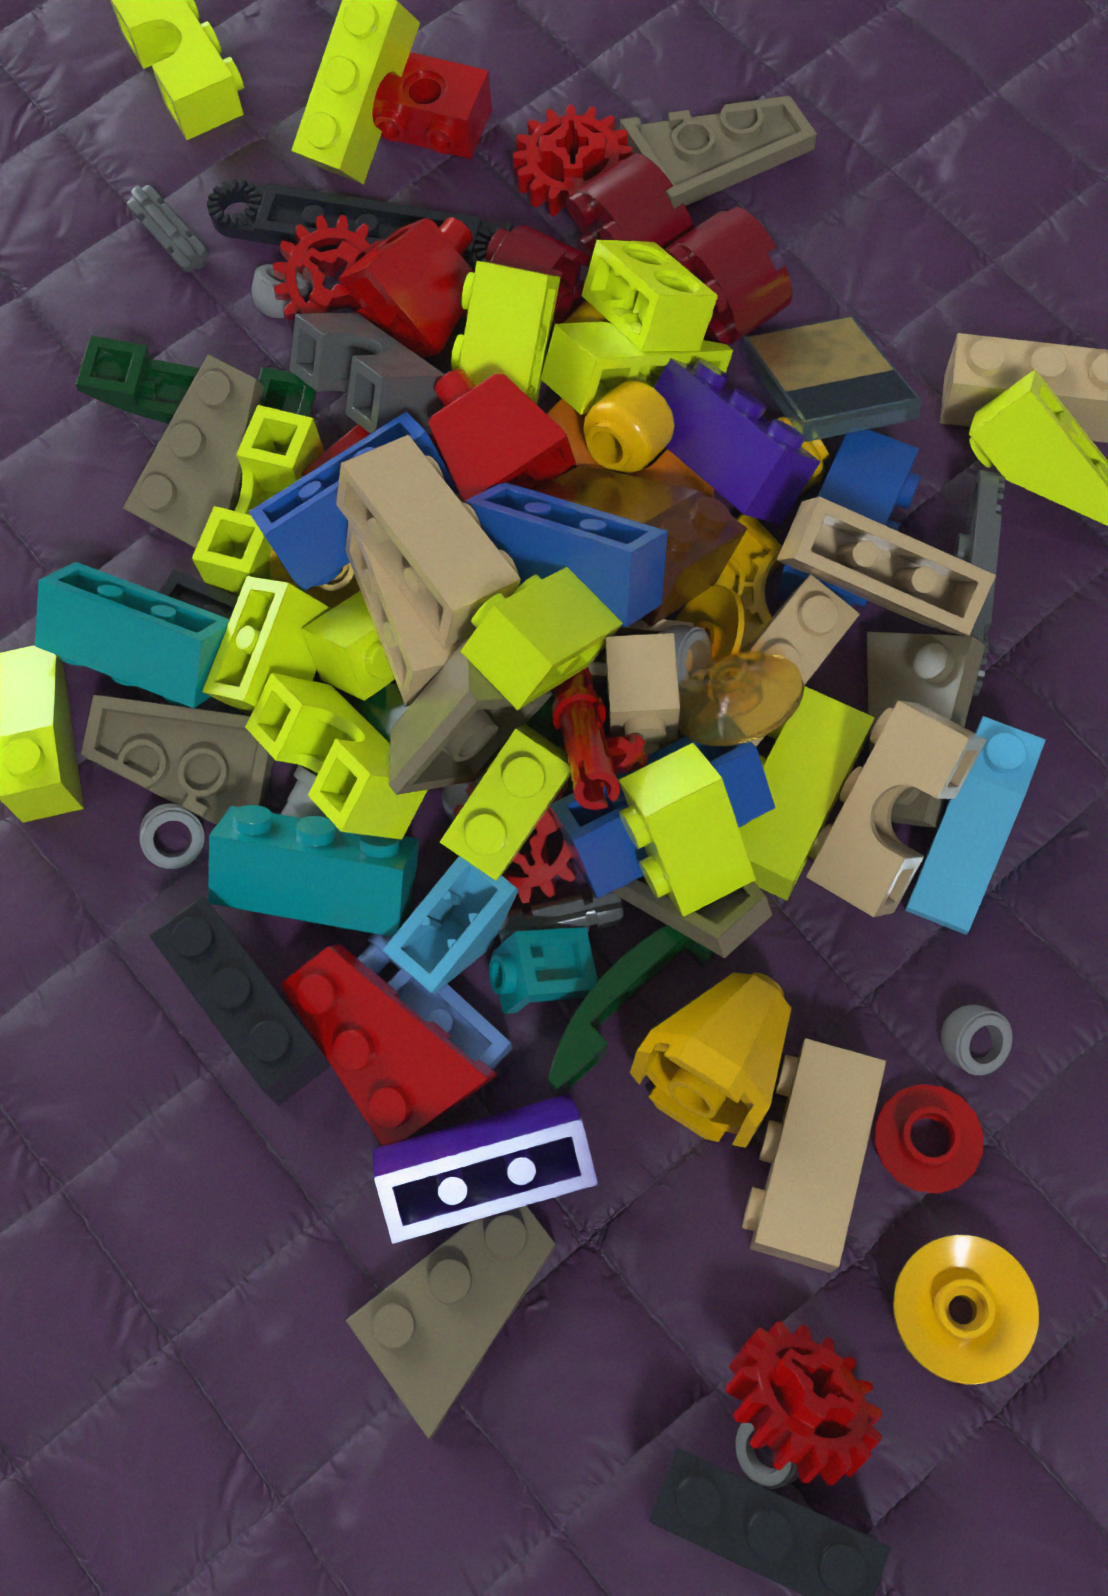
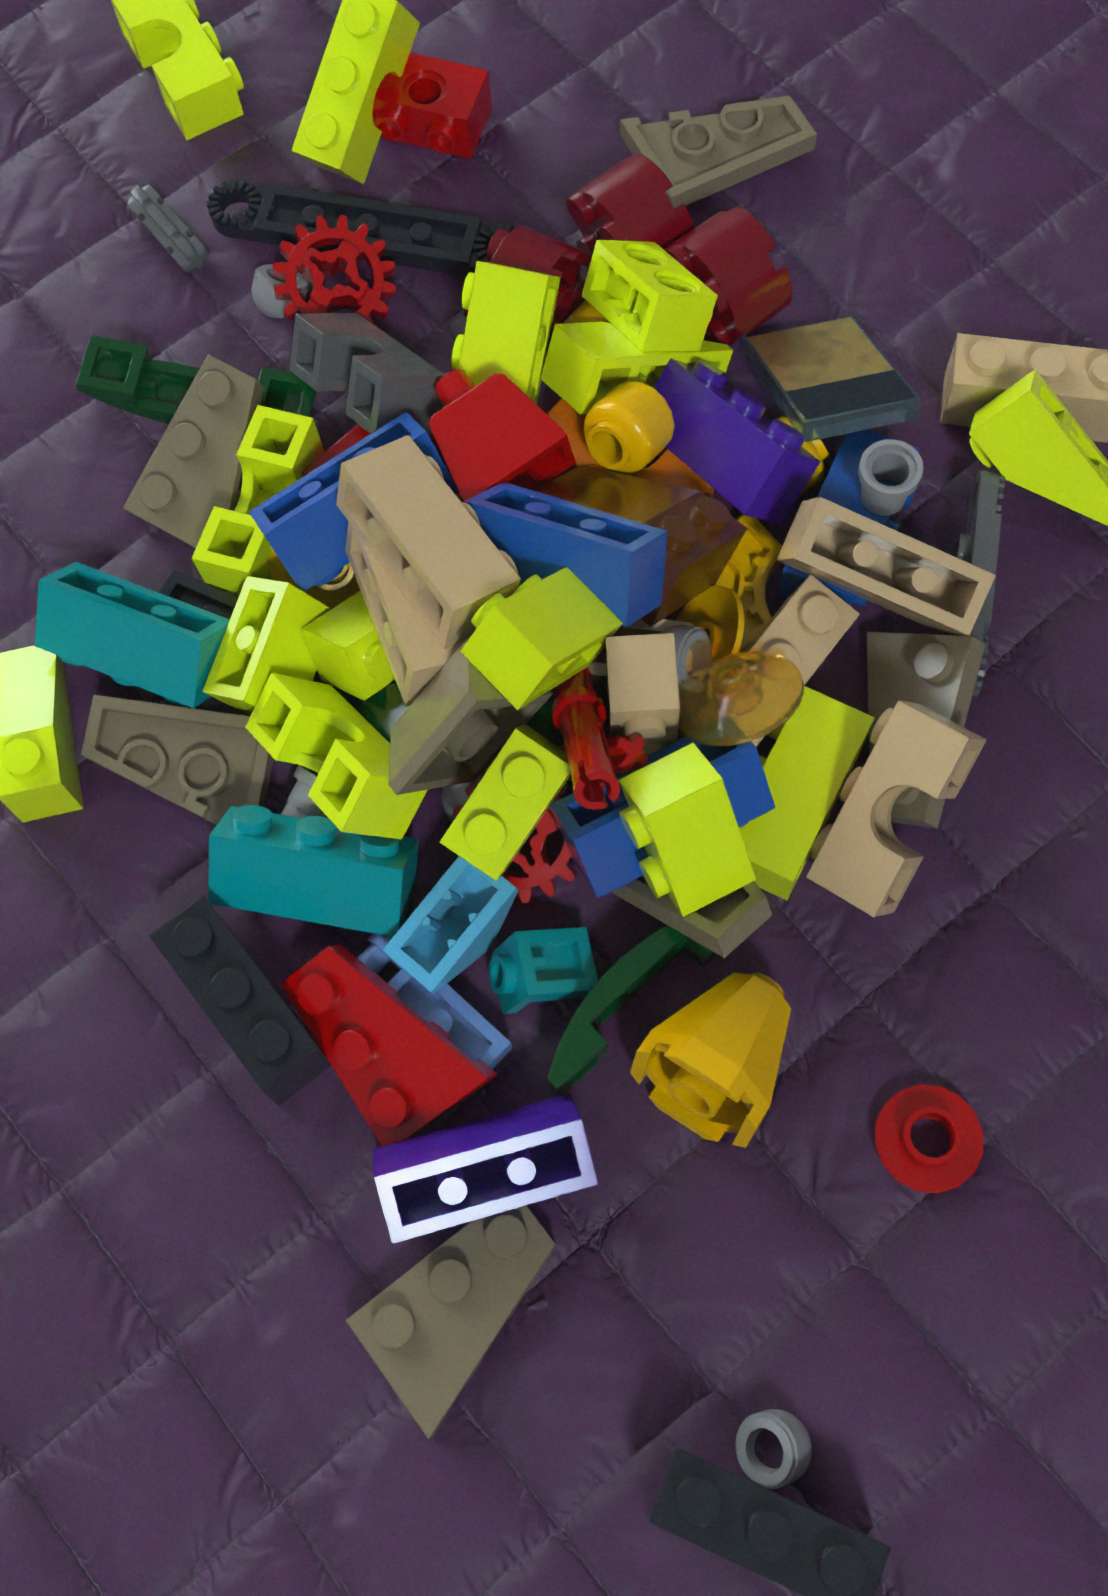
light grey piece [139,803,204,869] -> none
red torso [338,217,475,358] -> none
dark grey axle [498,892,624,944] -> none
red gear [513,105,632,219] -> none
red gear [726,1321,883,1486] -> none
tan brick [742,1038,886,1273] -> none
yellow dish [893,1235,1039,1384] -> none
medium azure slope [905,716,1046,935] -> none
light grey piece [941,1005,1013,1075] -> none
none -> light grey piece [858,439,923,516]

